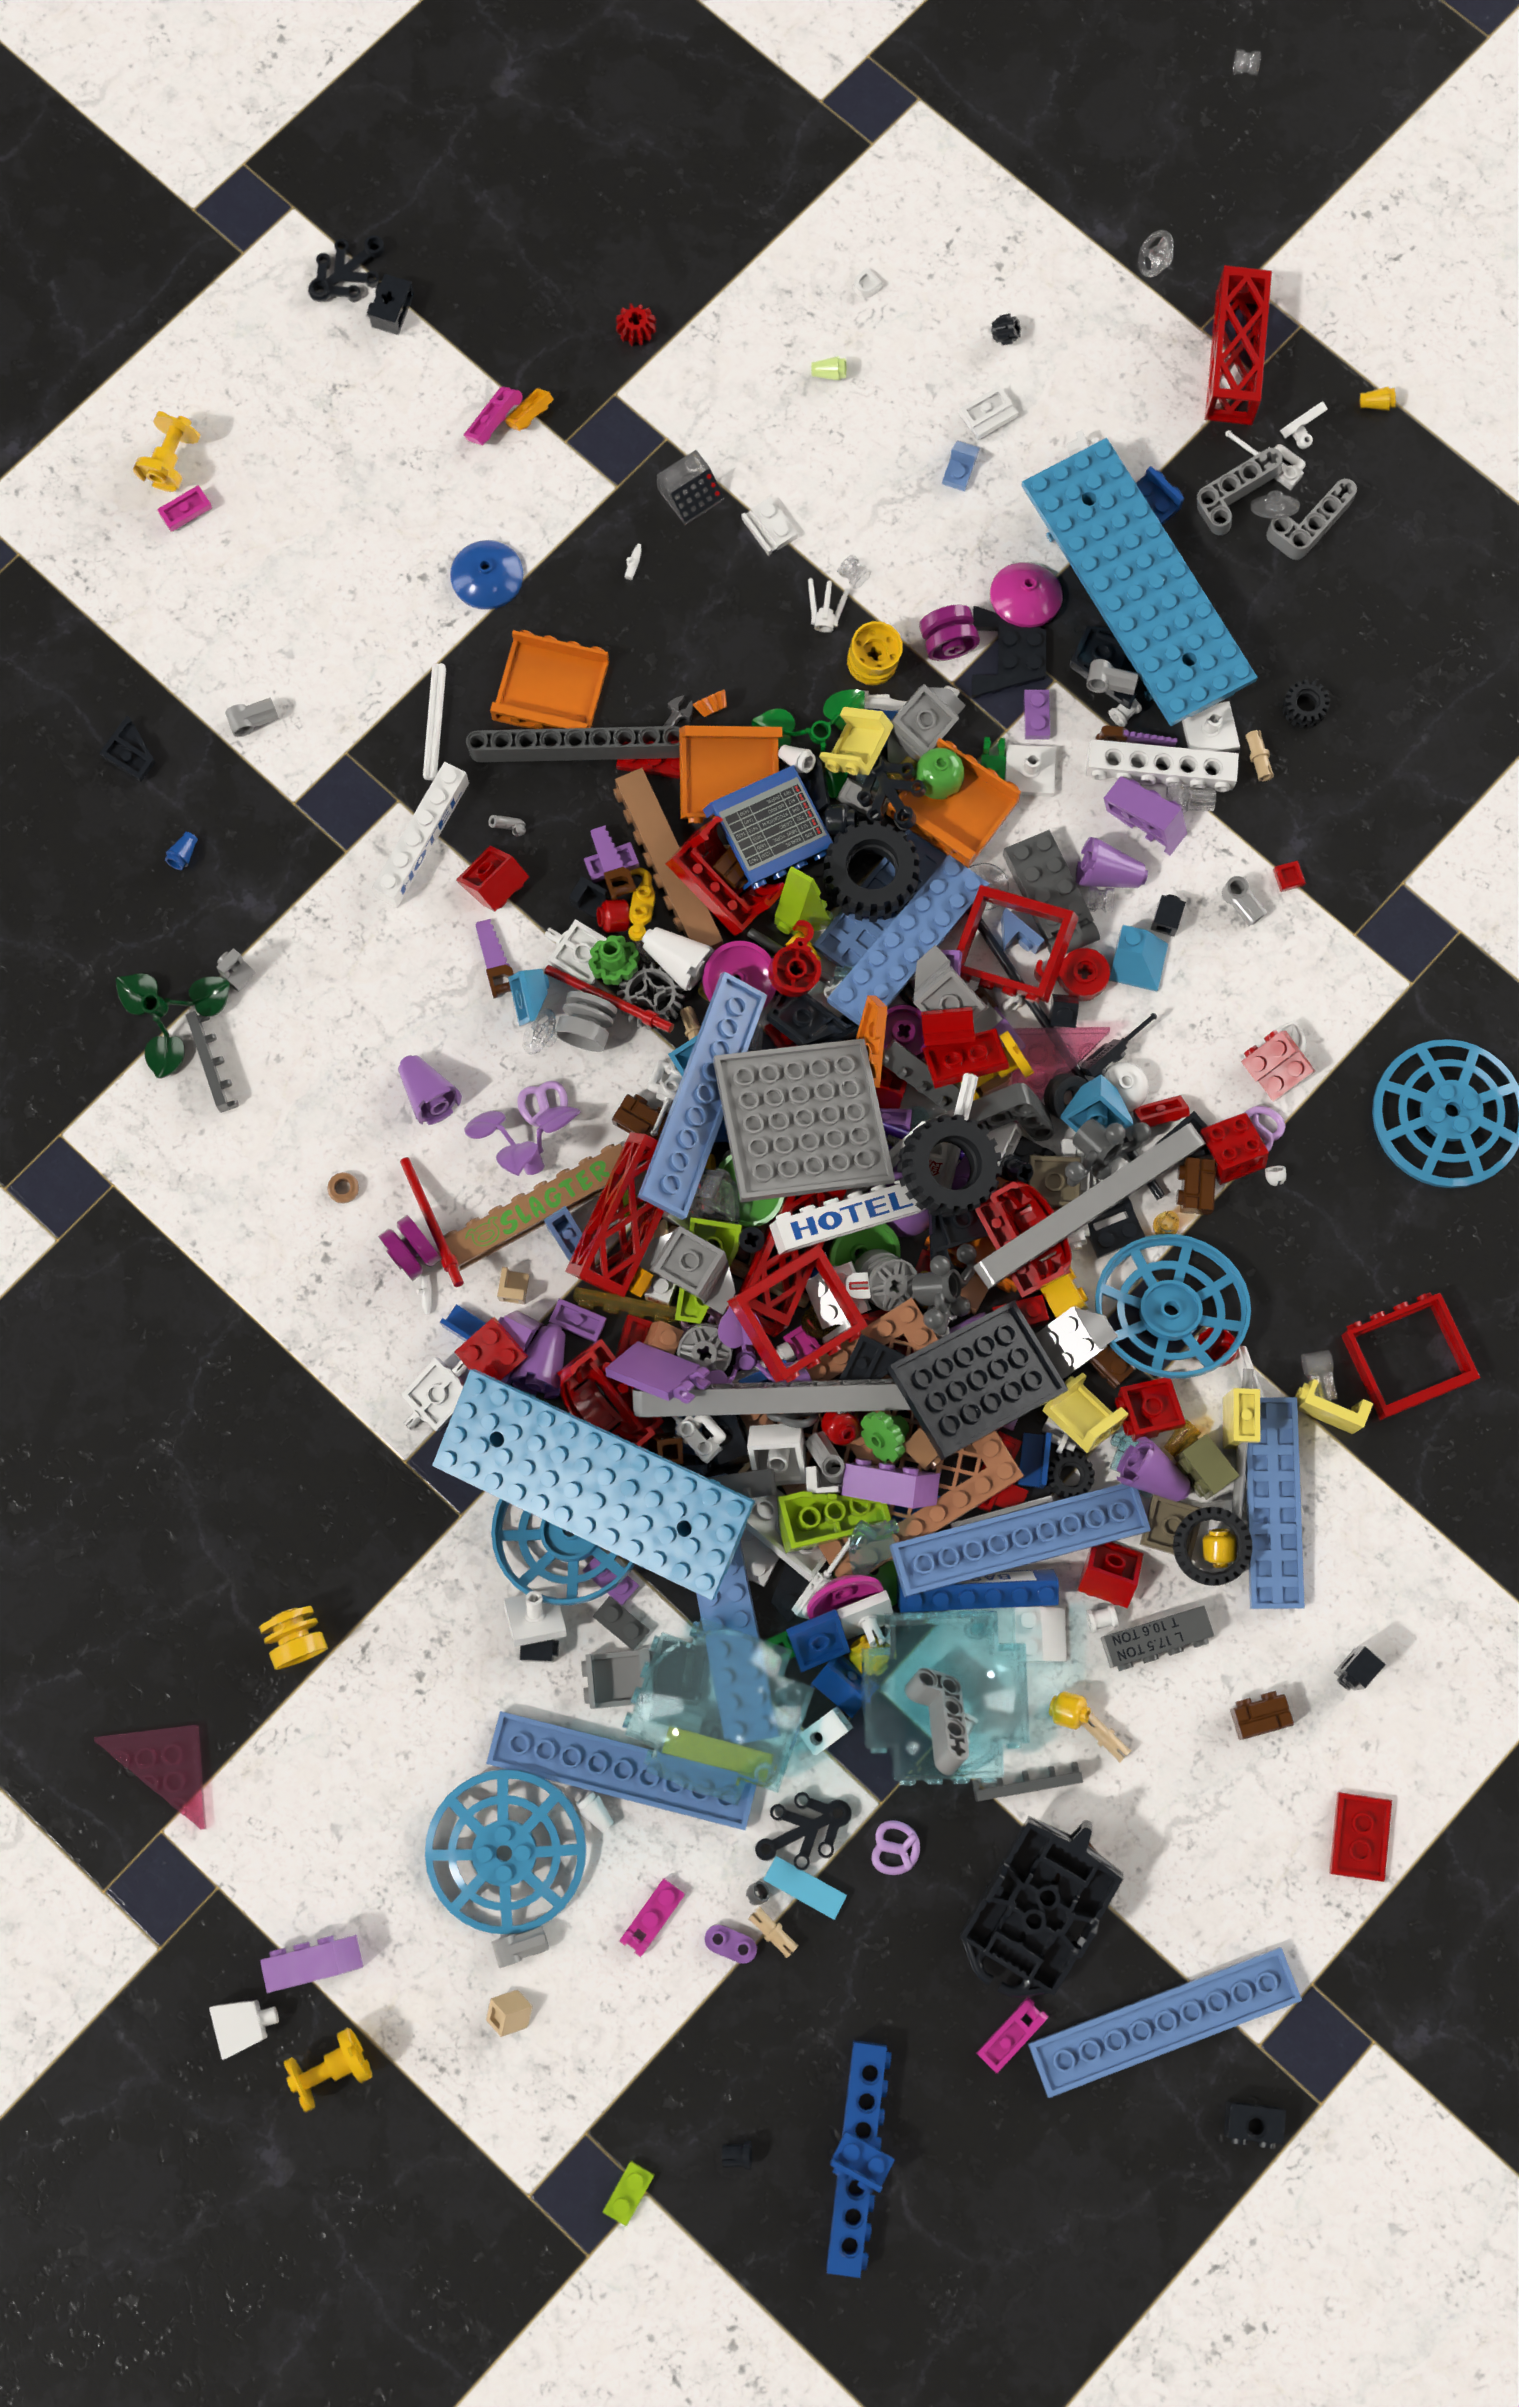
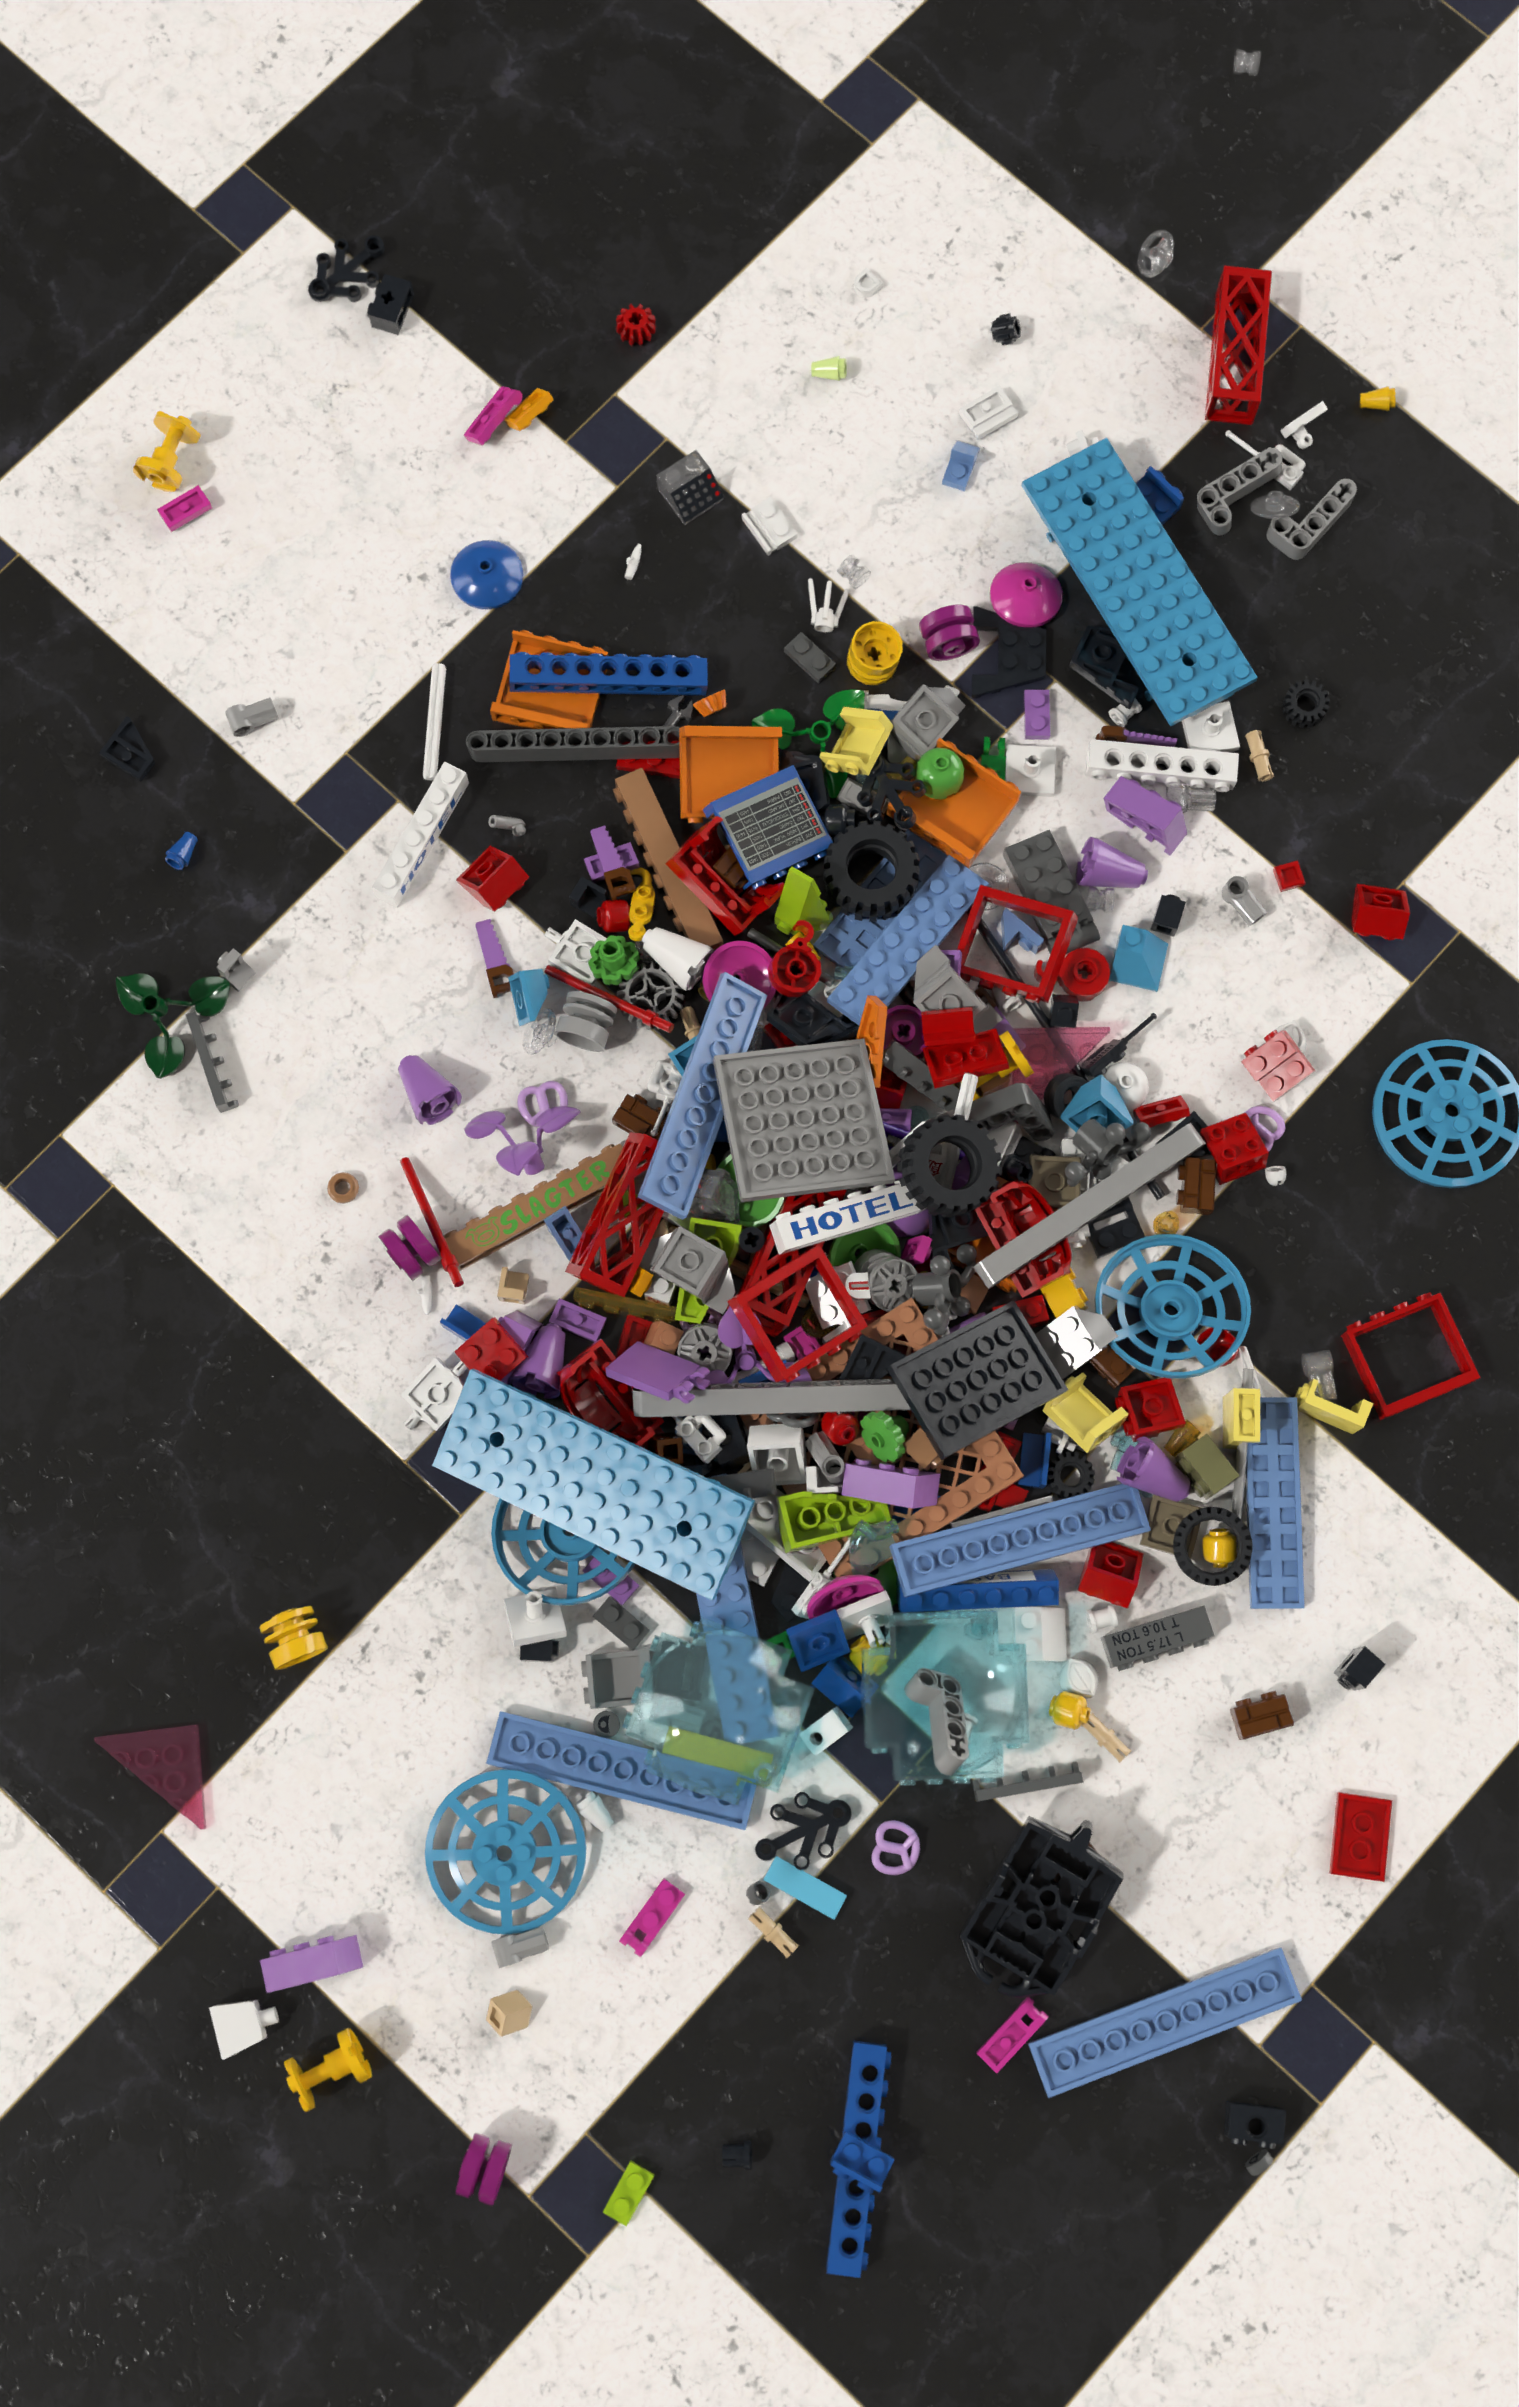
medium lavender plate [705,1925,757,1964] -> none
white cone [778,745,816,773] -> none
light grey piece [1086,659,1138,695] -> none
none -> magenta wheel [456,2132,512,2206]
none -> blue brick [510,652,708,695]
none -> dark grey tile [593,1711,620,1738]
none -> dark grey plate [784,632,836,684]
none -> dark pink plate [900,1235,932,1266]
none -> white hat [1059,1658,1099,1699]
none -> dark grey tile [1245,2149,1273,2176]
none -> red slope [1351,883,1410,940]

